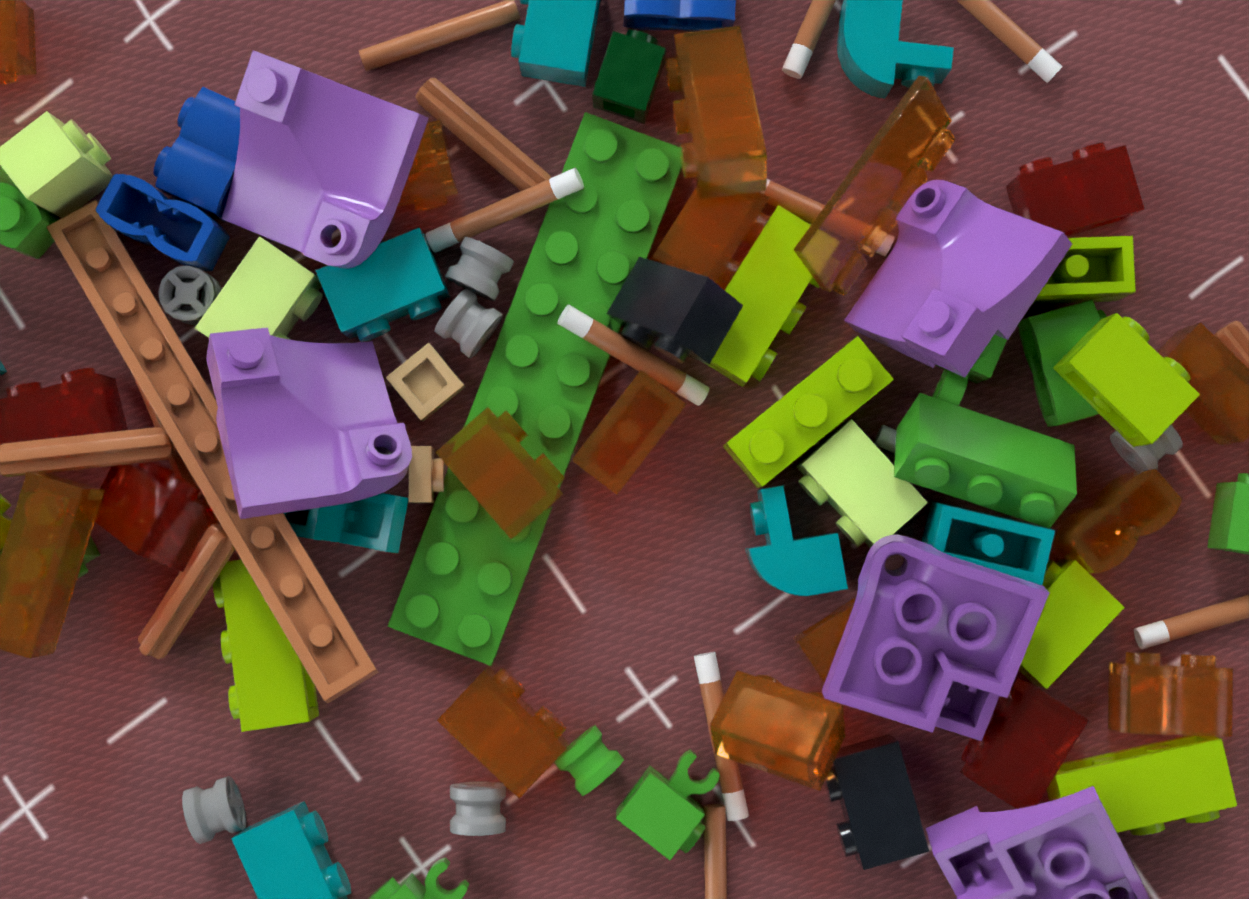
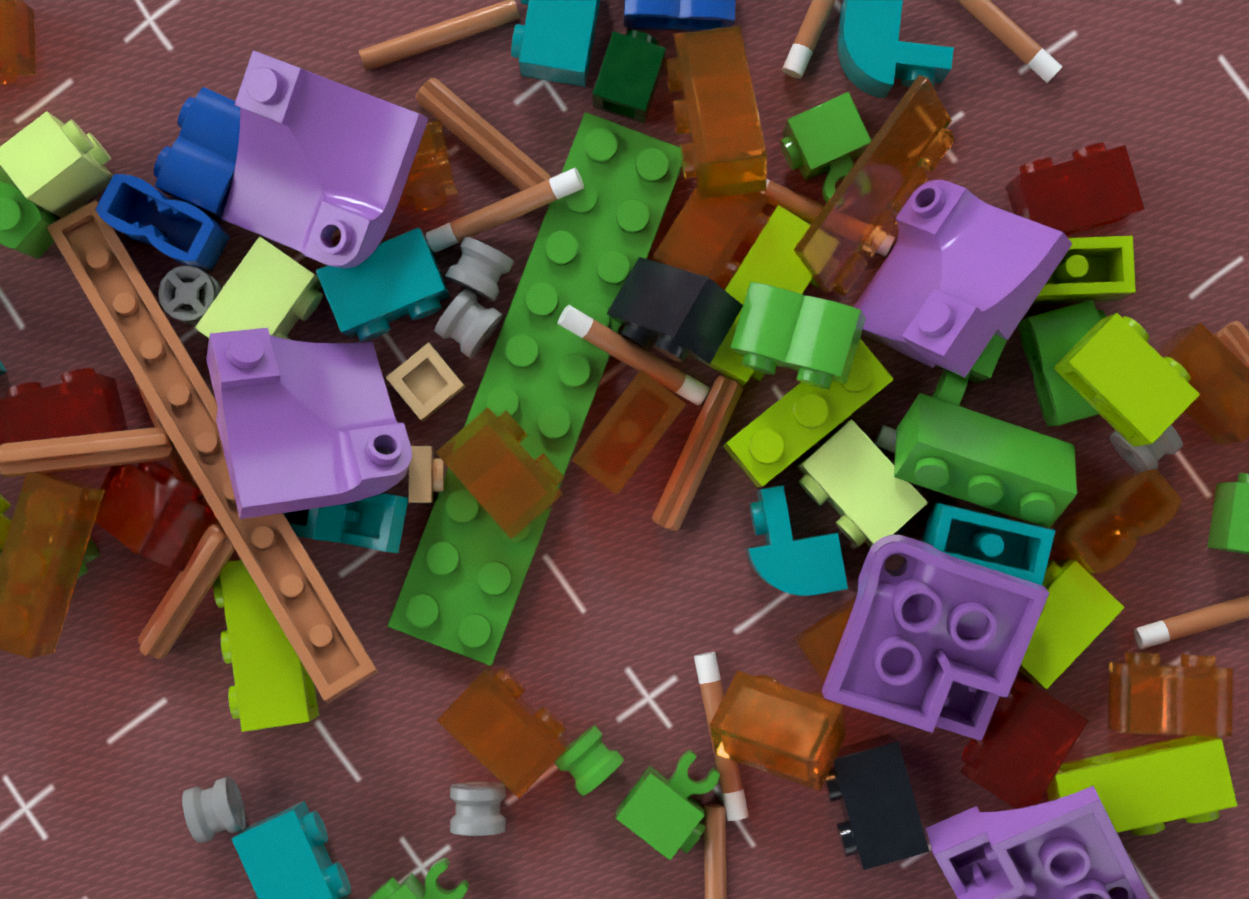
none -> nougat axle [652,375,743,531]
none -> bright green brick [730,282,866,389]
none -> bright green brick [779,92,872,208]

